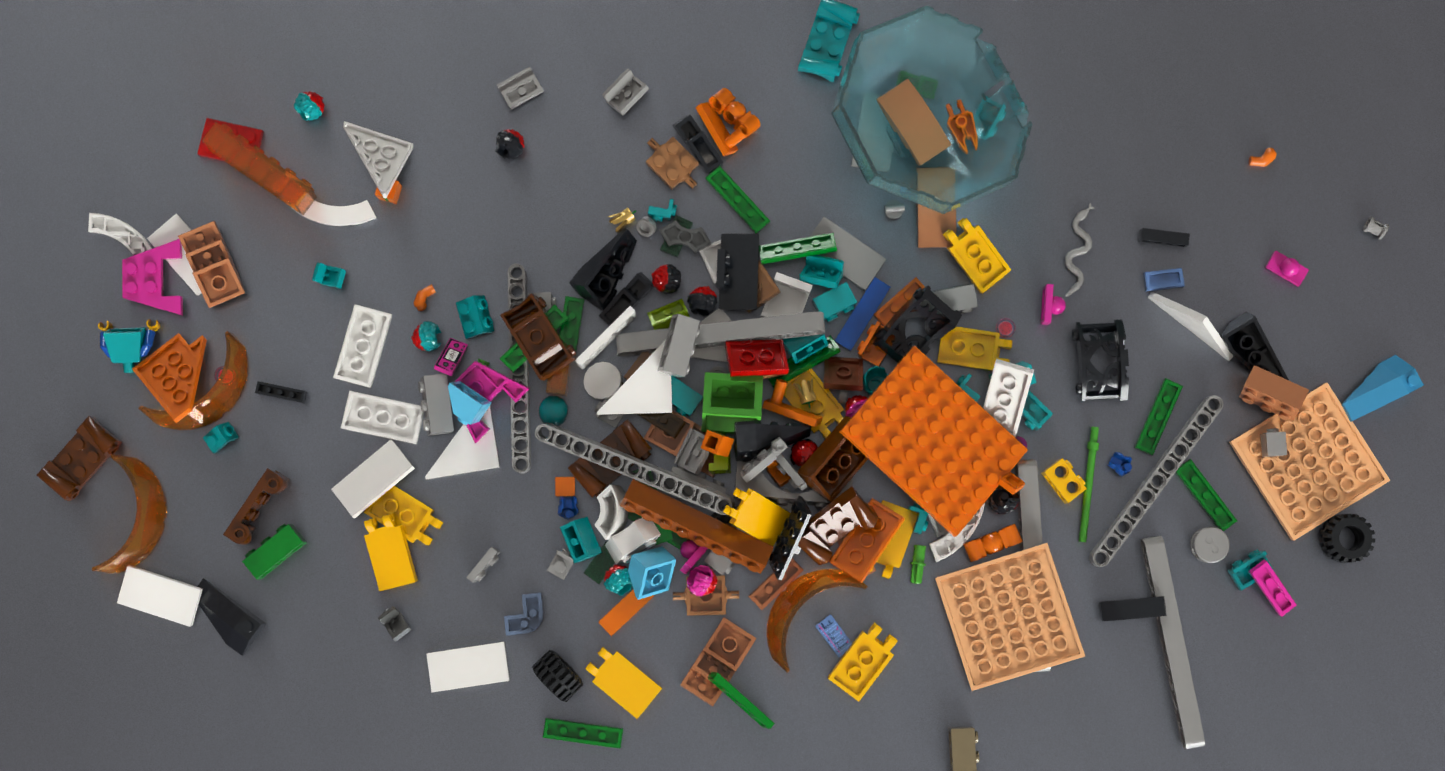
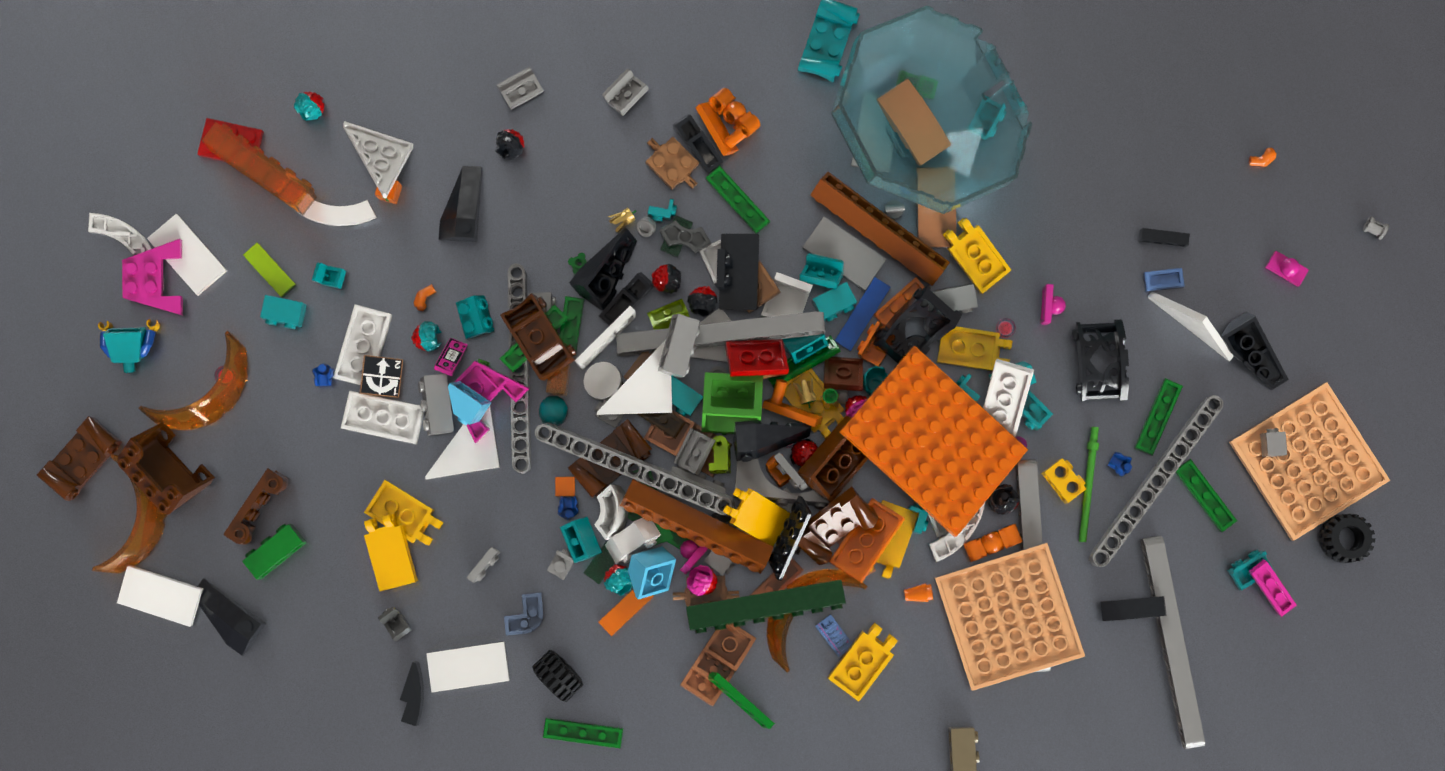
orange wing [132,333,207,423] -> none
nougat slope [178,220,245,308] -> none
teal bracket [203,422,239,454] -> none
black piece [255,381,307,404] -> none
white tile [331,439,415,519] -> none
yellow tile [585,647,662,719] -> none
orange brick [701,430,734,457] -> none
light grey hinge [740,437,788,483] -> none
green tile [759,232,837,264] -> none
bright green axle [910,545,926,584] -> none
orange hinge [945,99,978,154] -> none
orange tile [998,472,1025,495] -> none
light grey animal [1064,203,1095,297] -> none
light grey head [1190,527,1230,563] -> none
nougat brick [1239,365,1309,421] -> none
dark azure wedge [1342,355,1424,422] -> none
none -> reddish brown windscreen [118,422,215,515]
none -> lime tile [243,242,296,297]
none -> teal brick [260,295,307,329]
none -> blue arm [312,363,334,386]
none -> tile [359,355,403,398]
none -> black slope [400,661,424,726]
none -> black wedge [439,166,482,242]
none -> green plate [568,253,587,274]
none -> dark green brick [686,579,846,634]
none -> dark orange brick [810,172,950,286]
none -> green piece [820,388,839,409]
none -> orange cone [904,583,933,602]

